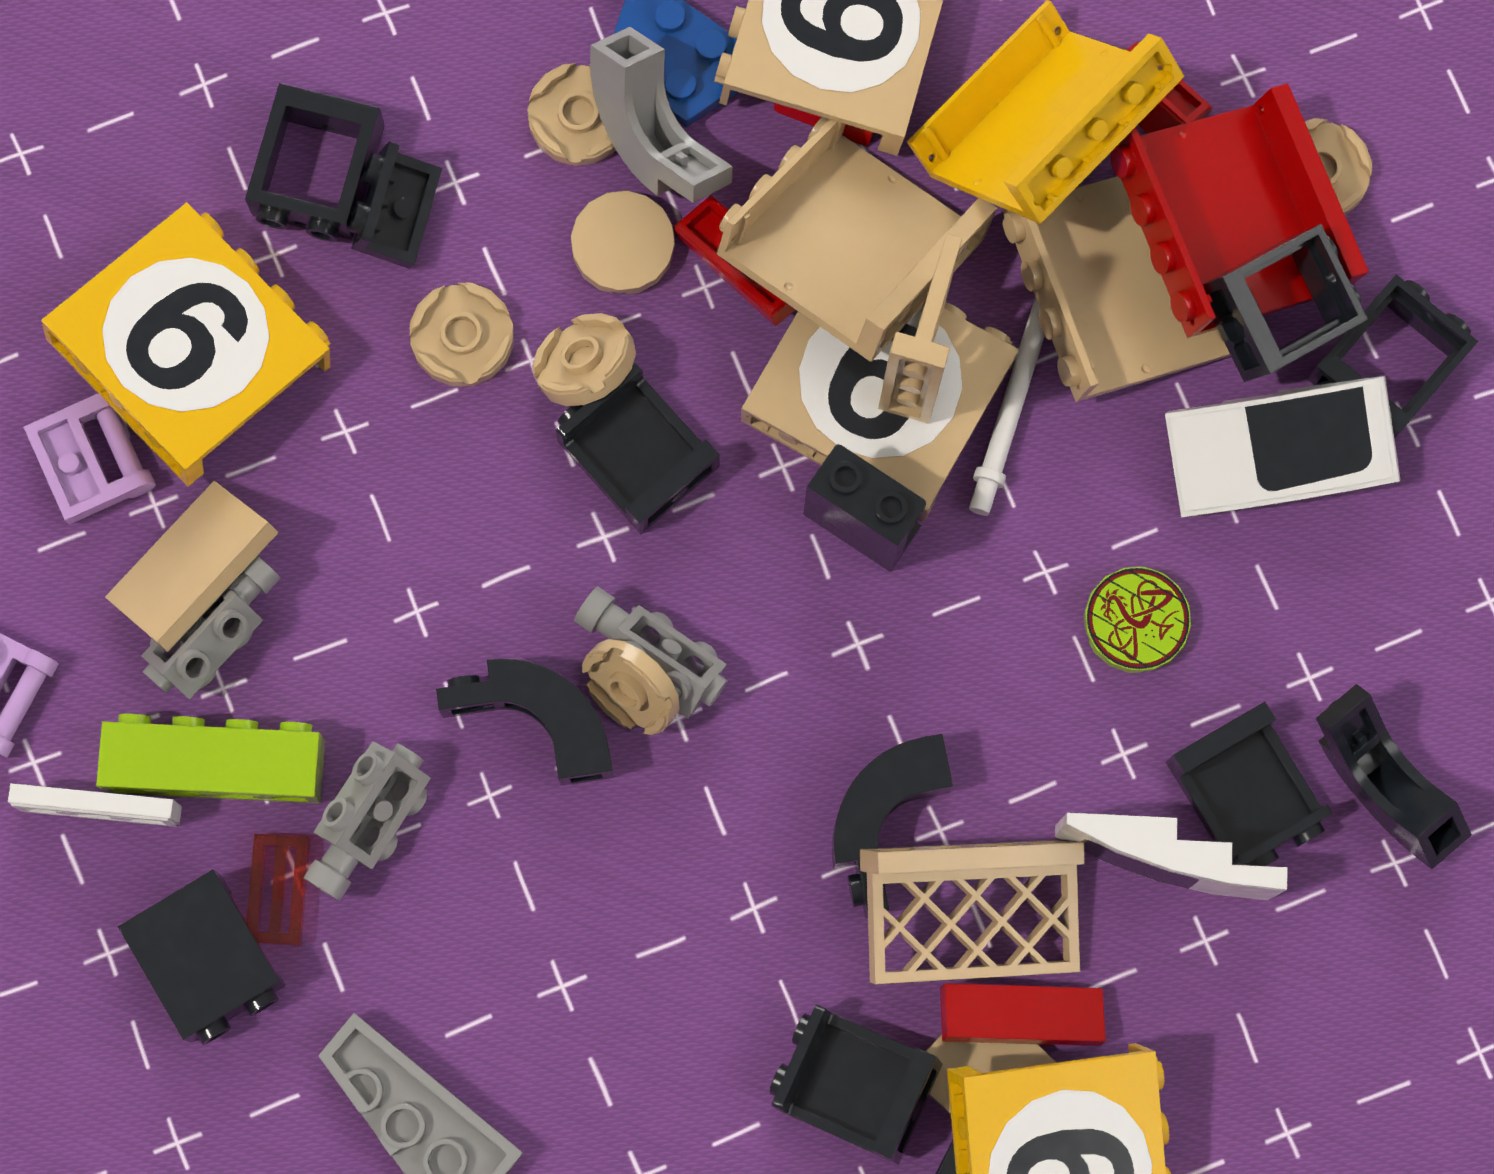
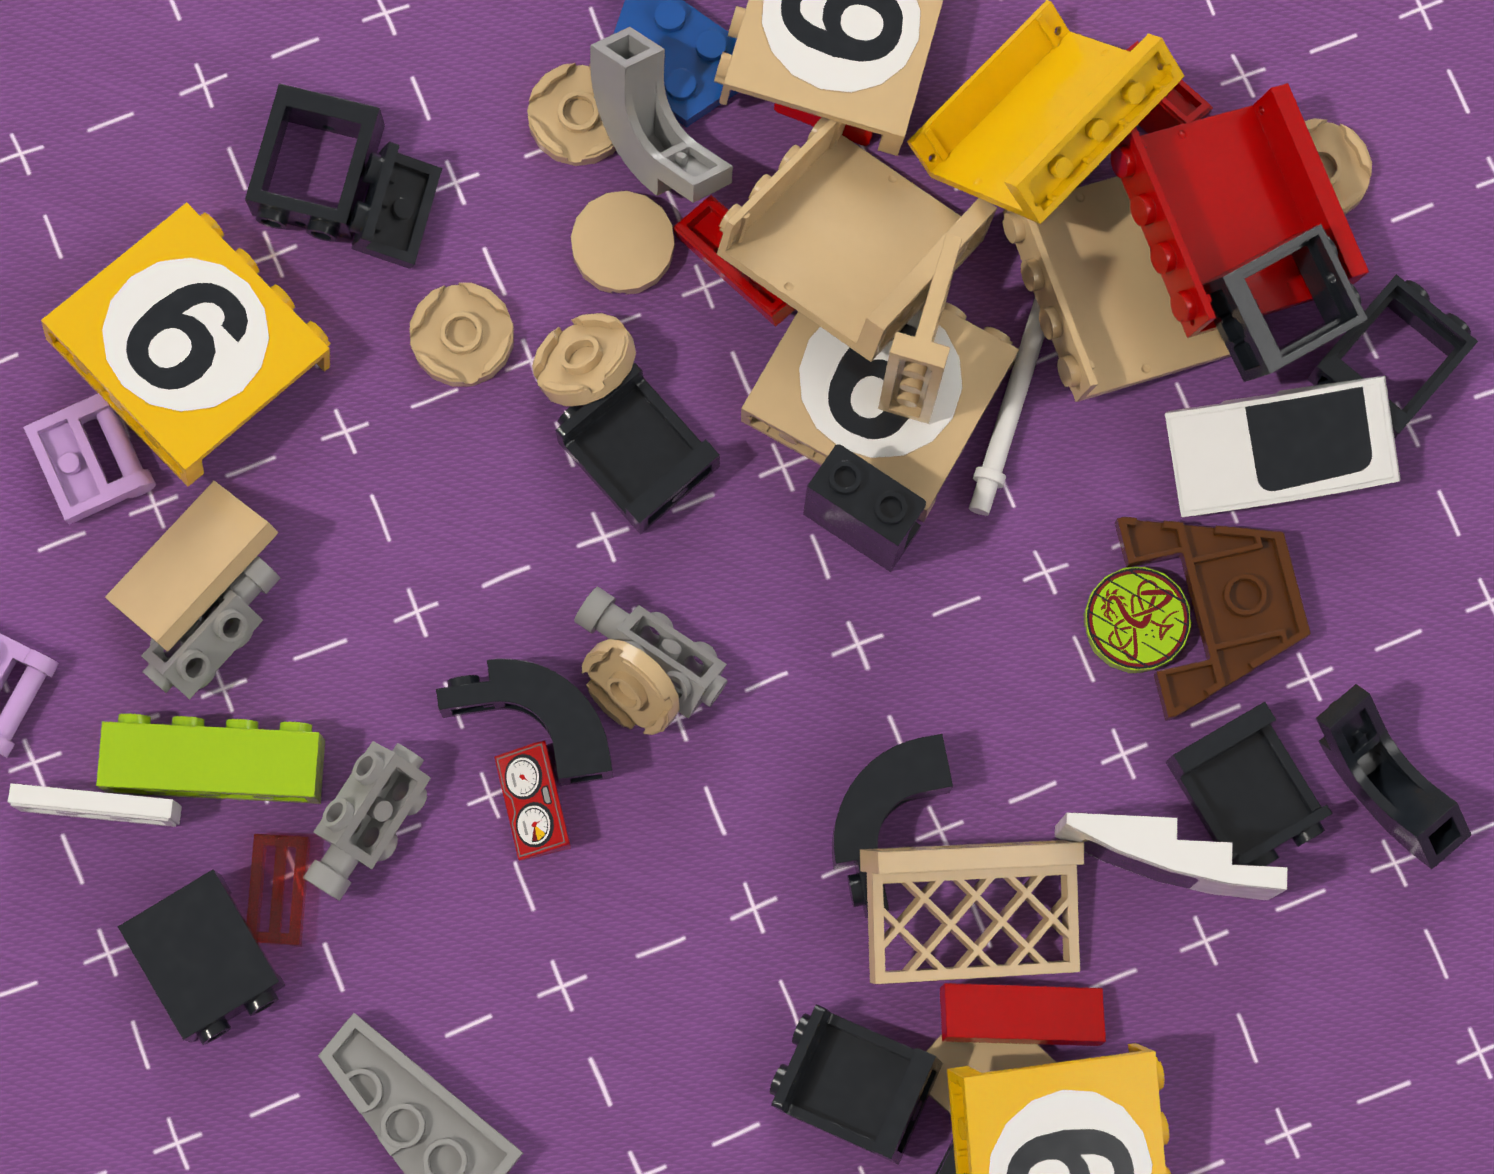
none -> slope [494,740,571,861]
none -> reddish brown wing [1115,517,1311,721]

